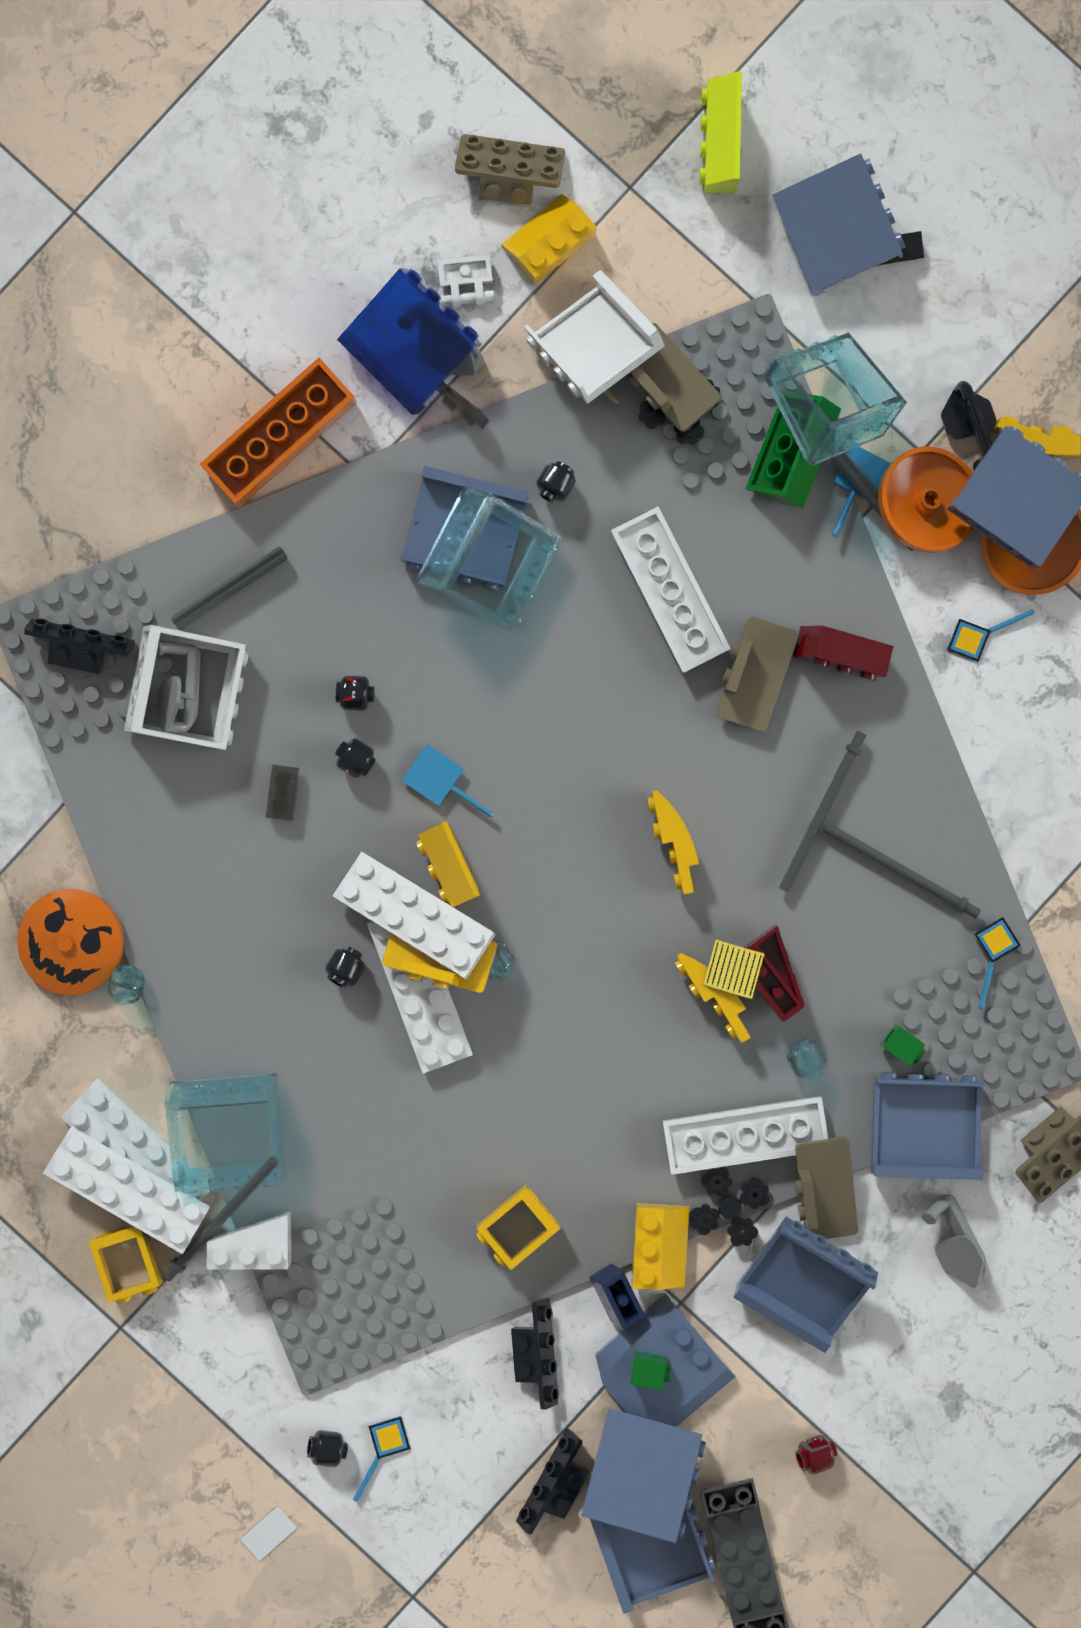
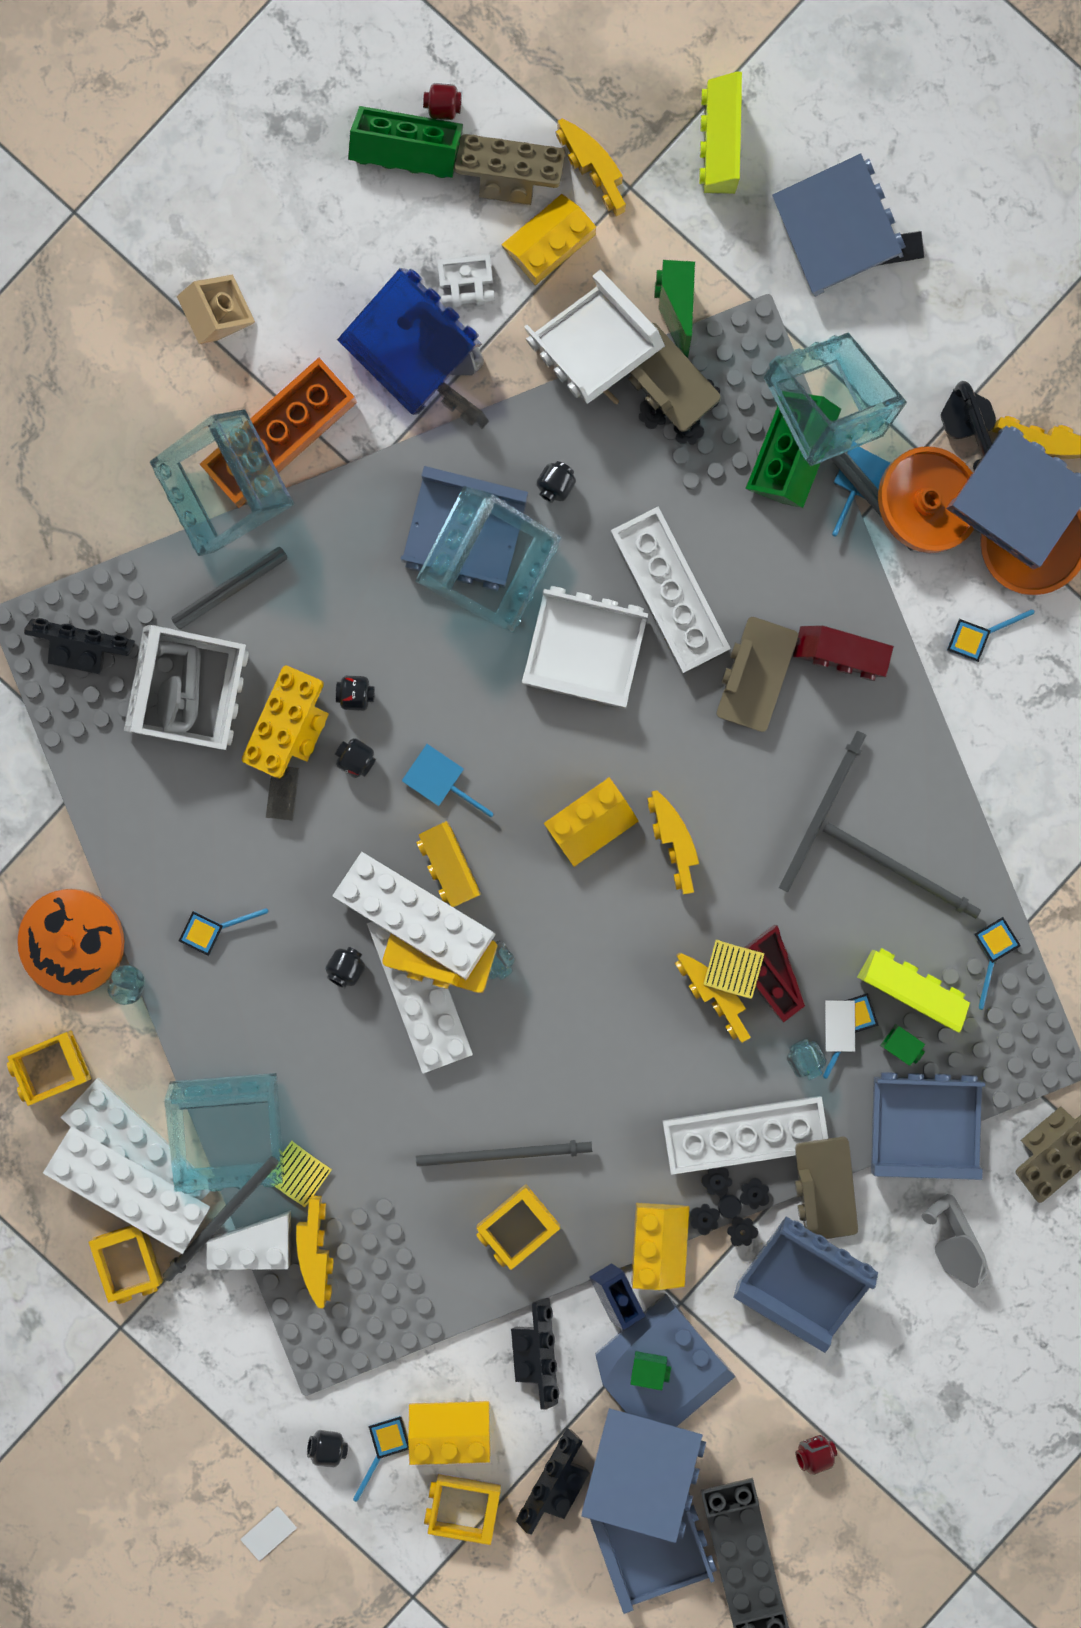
none -> yellow window [7,1030,92,1106]
none -> clear light blue windscreen [150,409,294,556]
none -> tan slope [177,275,255,344]
none -> piece [179,908,269,956]
none -> yellow bracket [242,665,329,778]
none -> light yellow sticker [265,1141,332,1207]
none -> yellow slope [296,1196,334,1309]
none -> green slope [348,106,463,178]
none -> yellow slope [408,1401,491,1465]
none -> dark grey bar [416,1140,592,1166]
none -> dark red head [423,83,462,120]
none -> yellow window [424,1474,501,1545]
none -> white panel [522,586,648,709]
none -> yellow slope [543,777,639,867]
none -> yellow slope [555,118,626,216]
none -> green slope [654,260,695,358]
none -> piece [823,993,879,1079]
none -> white sticker [825,1001,855,1052]
none -> neon yellow slope [857,948,970,1033]

